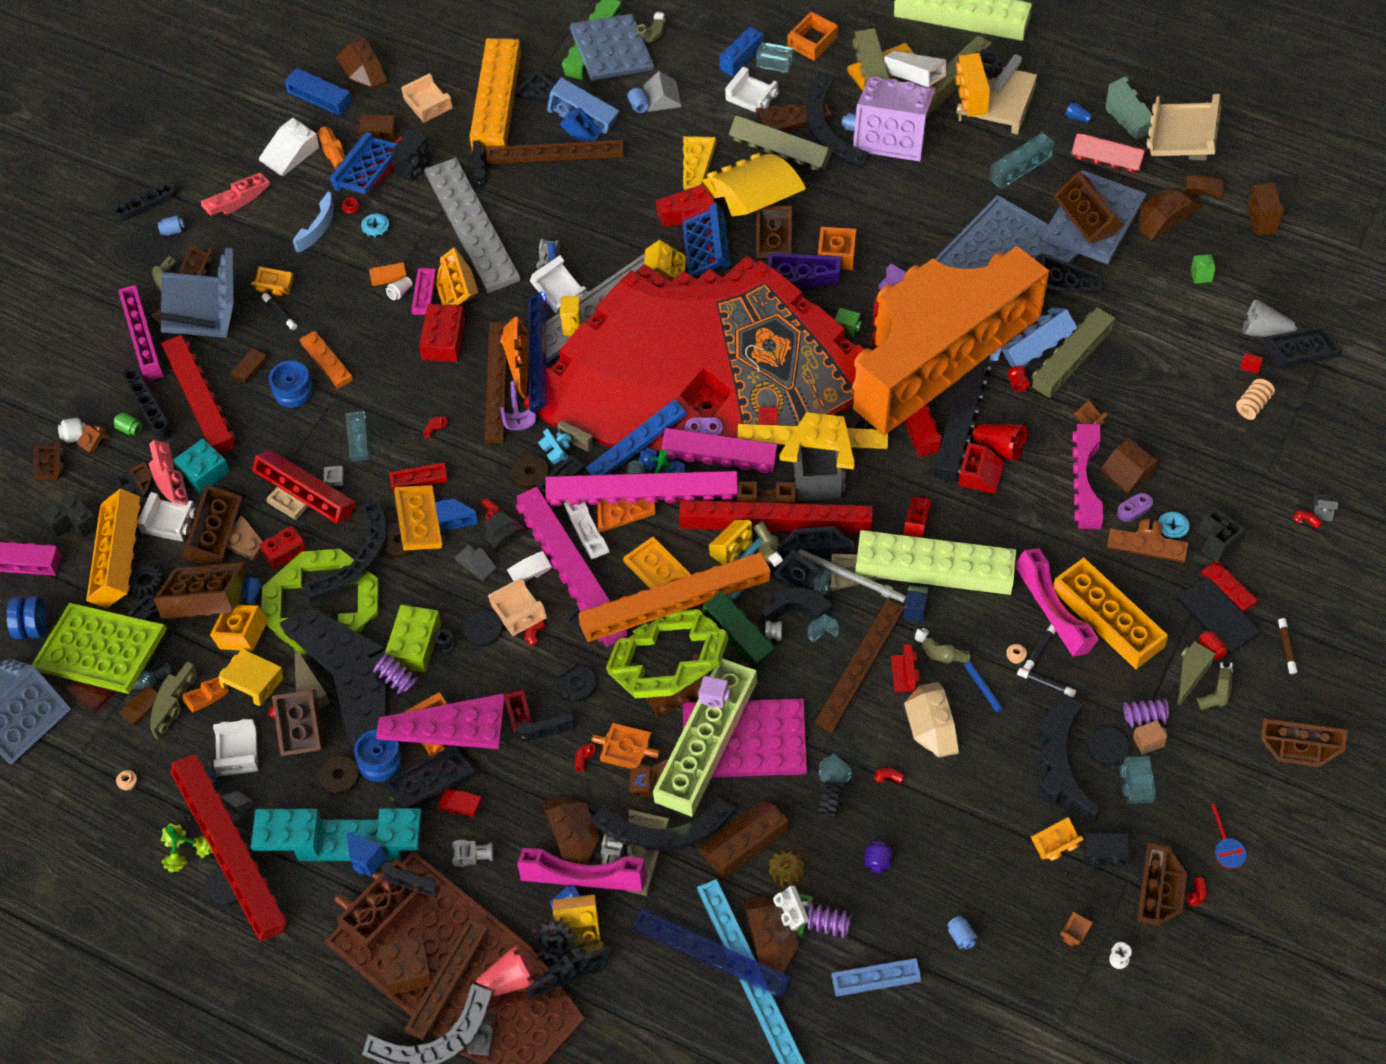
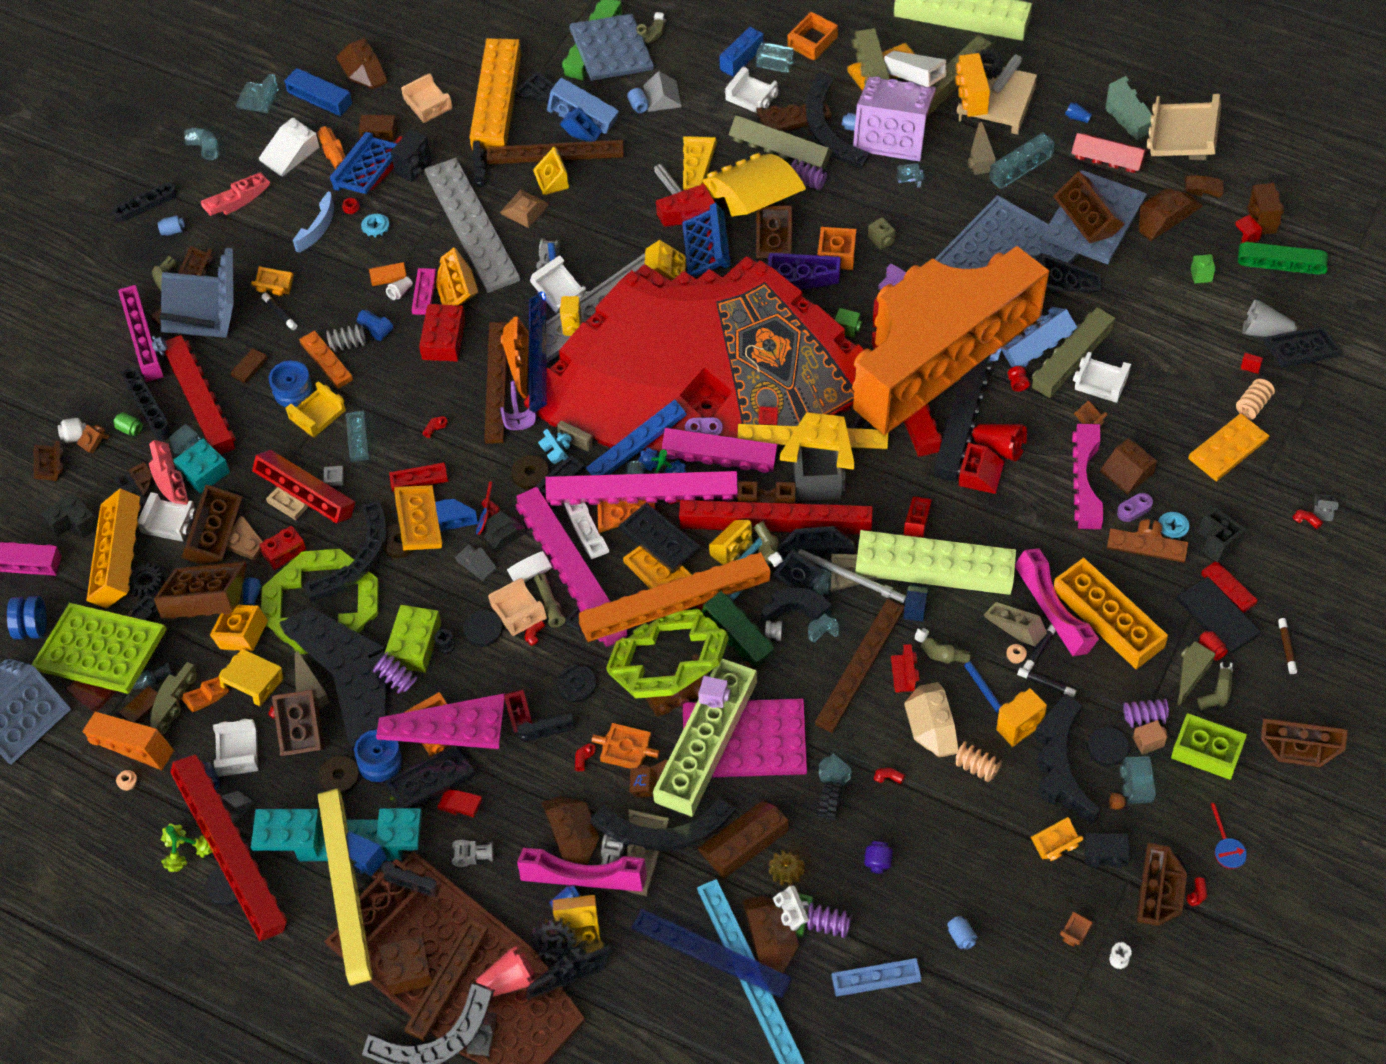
none -> orange wedge [82,712,174,770]
none -> sand blue plate [152,335,168,356]
none -> clear light blue brick [169,424,200,455]
none -> clear light blue cylinder [185,128,219,160]
none -> clear light blue bracket [236,74,278,113]
none -> yellow panel [286,381,346,438]
none -> light yellow beam [318,788,373,986]
none -> light grey piece [326,324,366,352]
none -> blue piece [356,310,394,341]
none -> red piece [476,481,493,535]
none -> medium nougat slope [500,190,549,228]
none -> yellow slope [533,147,568,195]
none -> olive pin [534,573,566,628]
none -> black tile [619,503,701,573]
none -> light grey axle [654,164,682,195]
none -> medium lavender piece [791,159,827,190]
none -> olive brick [868,217,895,250]
none -> clear light blue bracket [897,163,924,187]
none -> light nougat piece [956,741,1002,782]
none -> dark tan slope [968,122,996,175]
none -> dark tan slope [984,602,1047,646]
none -> light orange brick [997,688,1047,747]
none -> white panel [1073,352,1131,403]
none -> dark orange hinge [1109,792,1126,810]
none -> lime brick [1171,713,1247,780]
none -> light orange plate [1188,413,1269,482]
none -> red panel [1235,215,1263,243]
none -> green beam [1238,242,1328,275]

